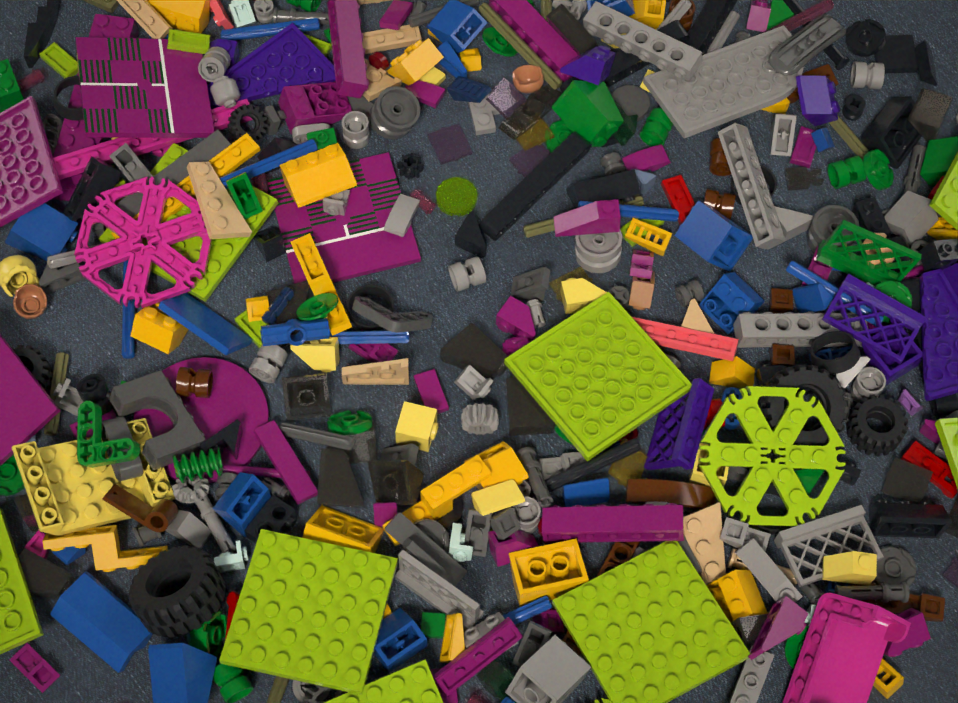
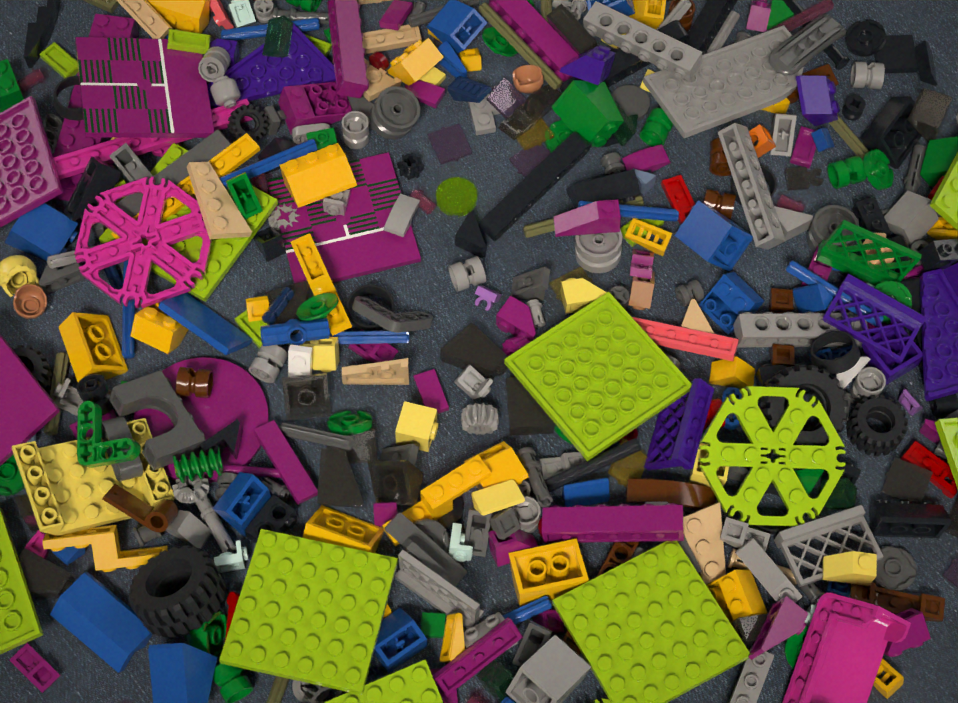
dark grey pin [835,581,909,603] -> none
none -> yellow slope [59,312,128,382]
none -> dark blue axle [104,265,123,290]
none -> clear green slope [262,15,293,57]
none -> light grey gear [268,203,300,234]
none -> white plate [288,344,312,387]
none -> medium lavender tile [475,286,502,311]
none -> orange brick [749,124,776,158]
none -> clear pink pin [777,194,805,213]
none -> clear green brick [818,478,857,510]

